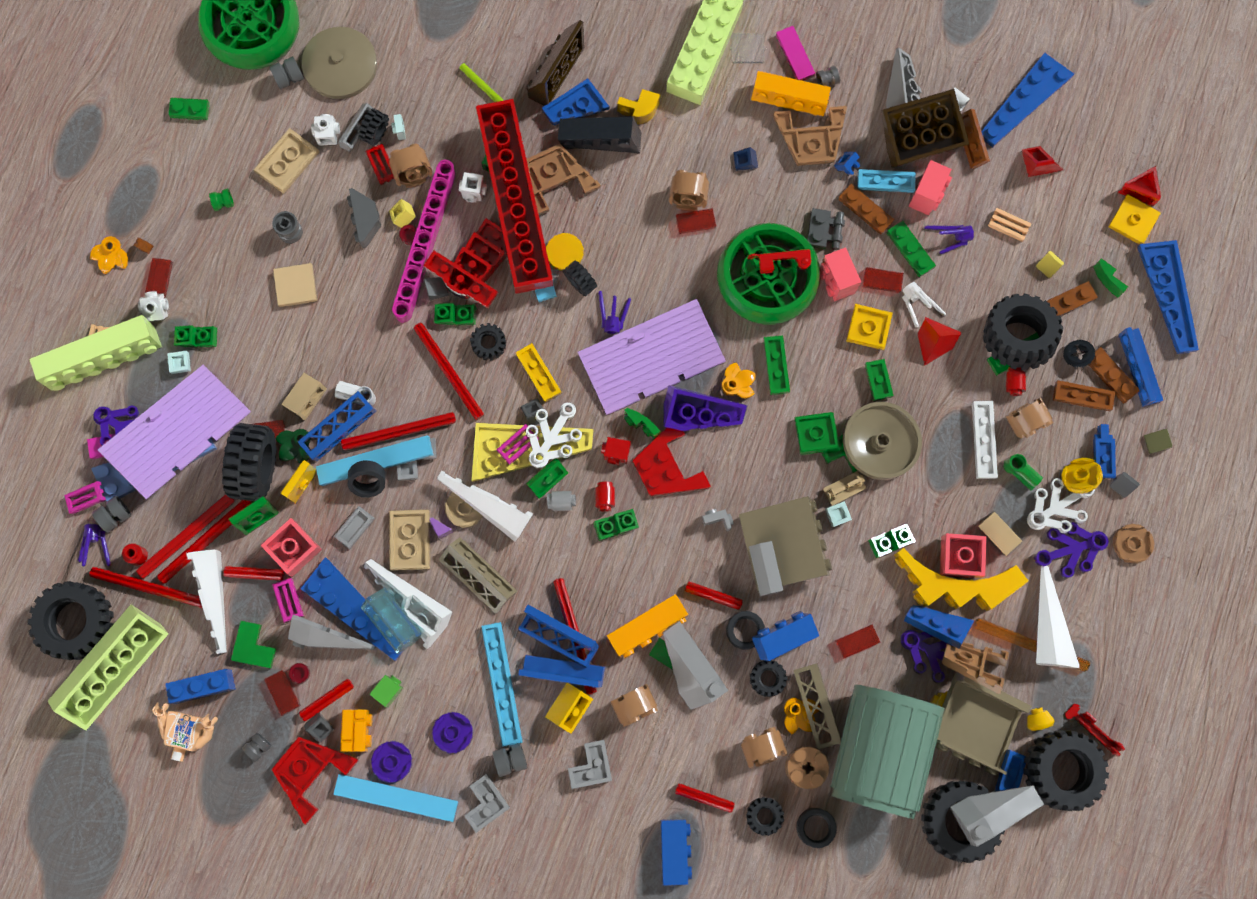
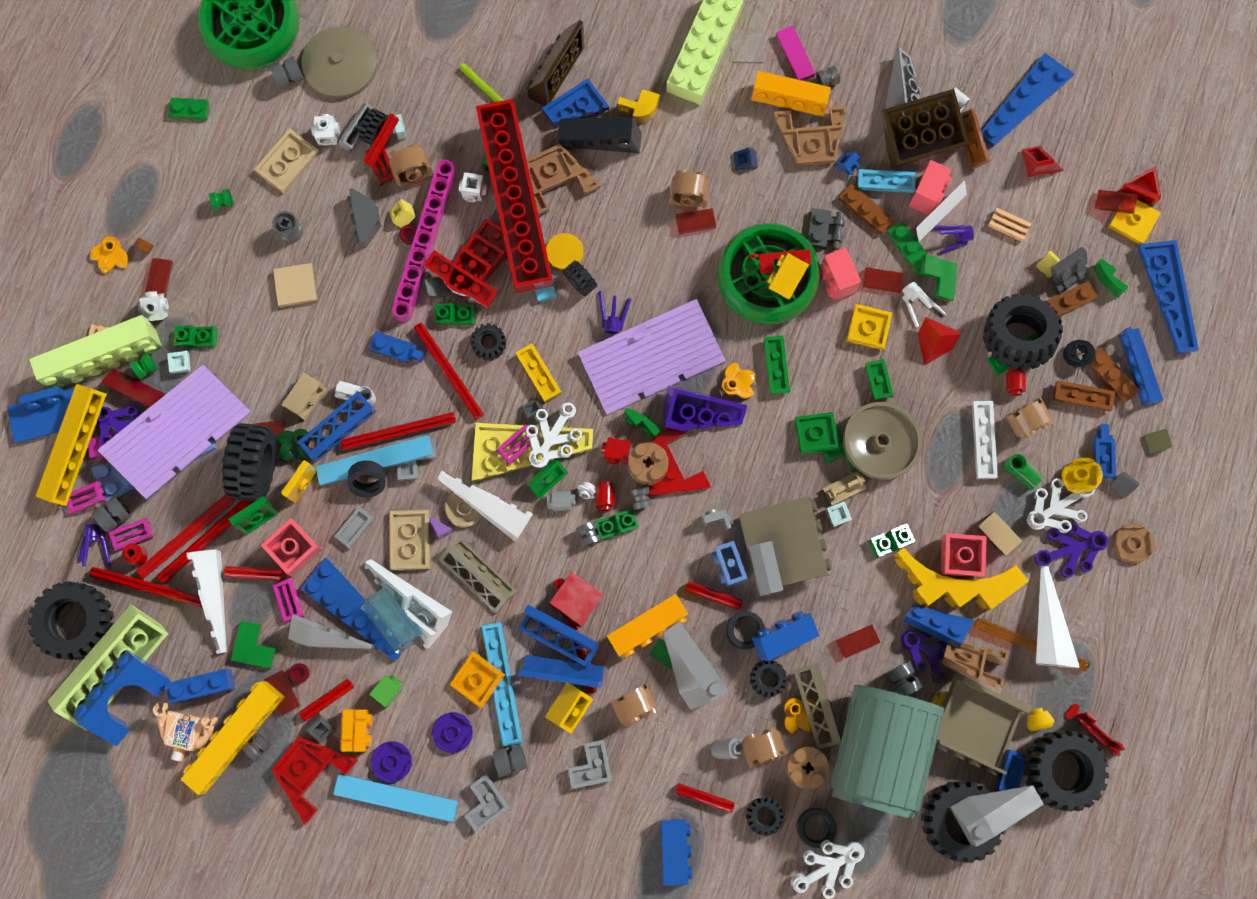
none -> blue bracket [7,387,74,443]
none -> yellow brick [35,384,107,506]
none -> blue arch [72,649,171,746]
none -> dark red slope [101,368,165,408]
none -> dark pink tile [108,518,154,552]
none -> green wheel [130,353,158,379]
none -> yellow brick [180,681,284,795]
none -> red axle [363,113,399,166]
none -> blue hinge [369,331,424,363]
none -> light orange tile [449,651,505,708]
none -> tile [548,571,603,628]
none -> white plate [576,482,596,499]
none -> flat silver wheel [576,522,601,547]
none -> medium nougat brick [628,443,669,486]
none -> flat silver wheel [629,486,652,509]
none -> light grey brick [711,738,742,760]
none -> medium blue brick [712,541,747,587]
none -> yellow brick [767,253,809,299]
none -> white plant [791,840,865,899]
none -> dark grey wheel [886,661,923,696]
none -> white sticker [916,180,967,241]
none -> green tile [921,254,958,301]
none -> dark grey plate [1051,247,1089,293]
none -> clear red tile [1095,190,1138,214]

